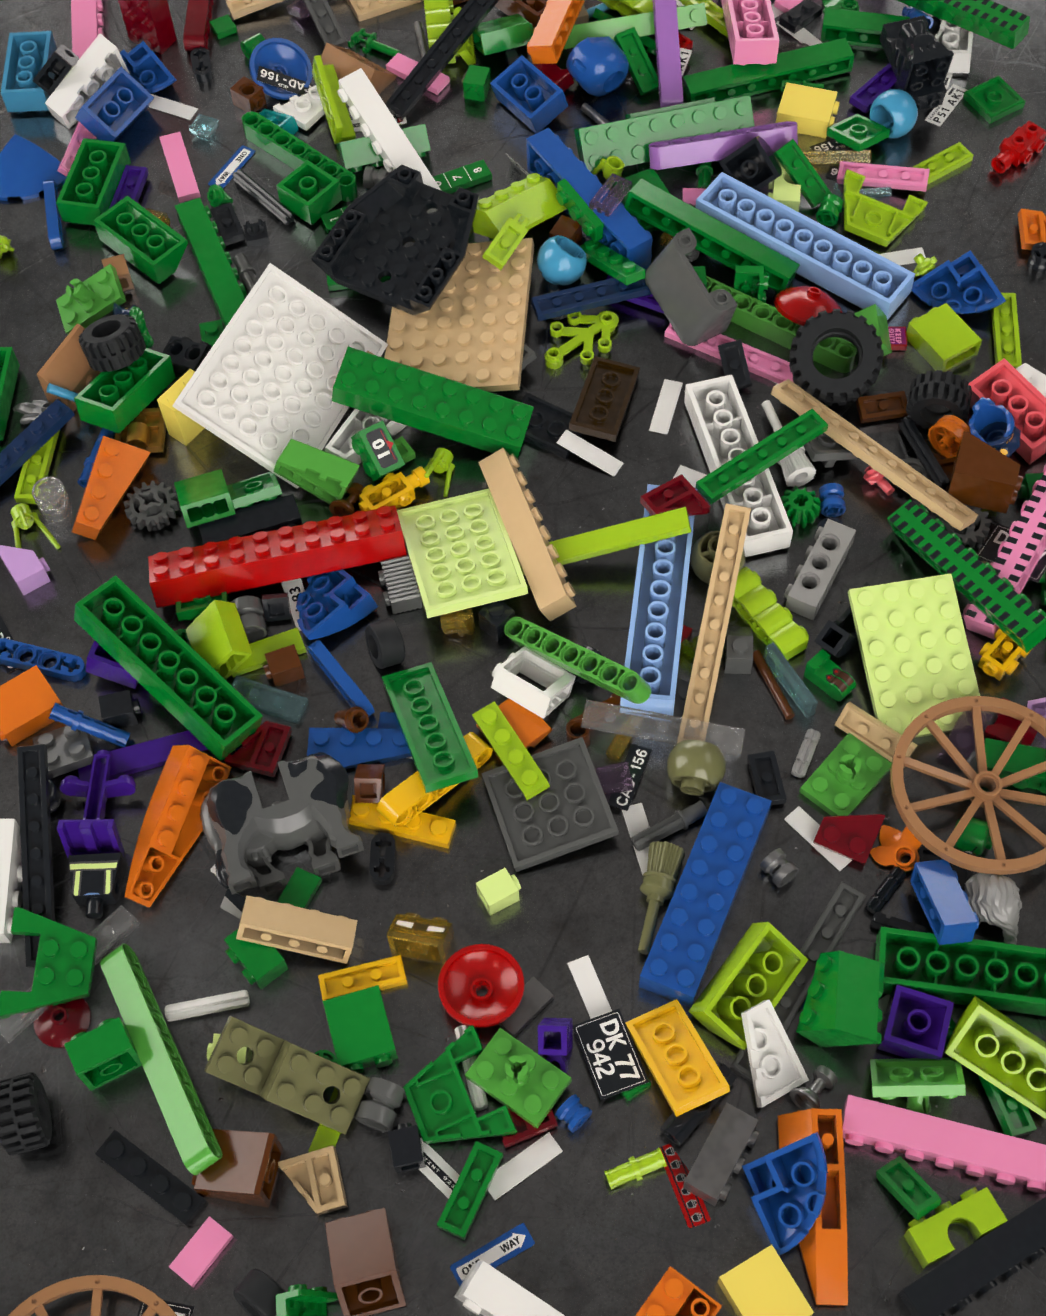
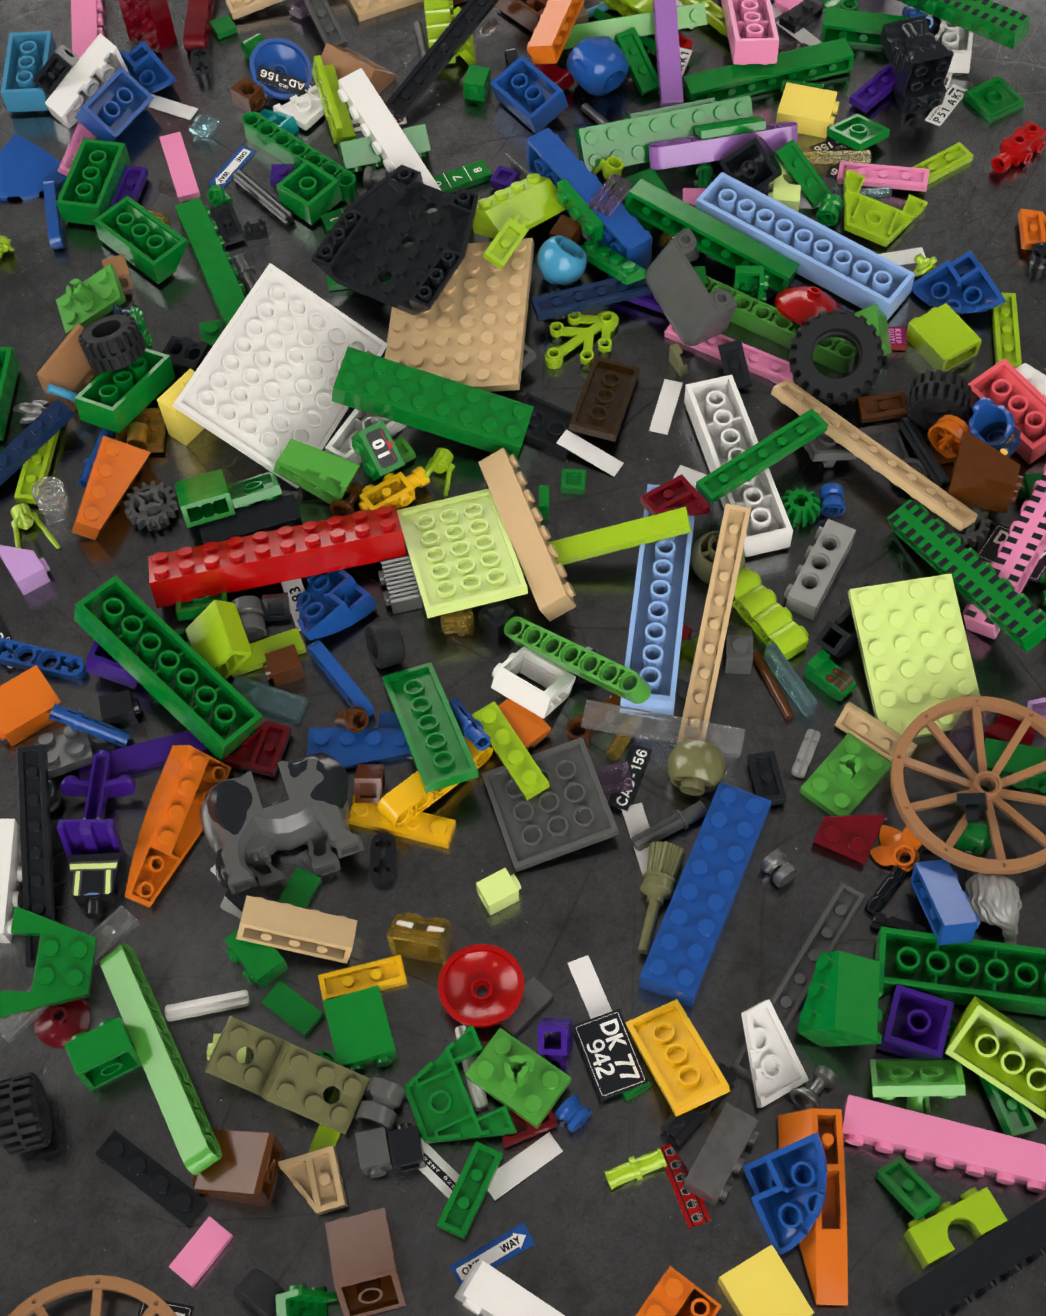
green piece [348,28,401,57] -> none
bright pink tile [386,53,450,95] -> none
green brick [472,14,534,56] -> none
lime slope [688,922,809,1050] -> none
white piece [762,400,816,487] -> none
white sticker [784,806,852,871] -> none
coral plate [863,466,895,496] -> none
dark azure wheel [870,89,918,139] -> none
yellow brick [978,628,1033,681] -> none
none -> green tile [261,980,324,1038]
none -> dark purple plate [270,164,294,187]
none -> dark grey brick [355,1127,393,1178]
none -> blue pin [449,699,491,750]
none -> dark purple plate [489,165,519,190]
none -> green tile [539,486,549,520]
none -> green tile [560,468,586,495]
none -> olive tile [669,343,688,377]
none -> green tile [695,116,766,140]
none -> black tile [957,793,988,823]

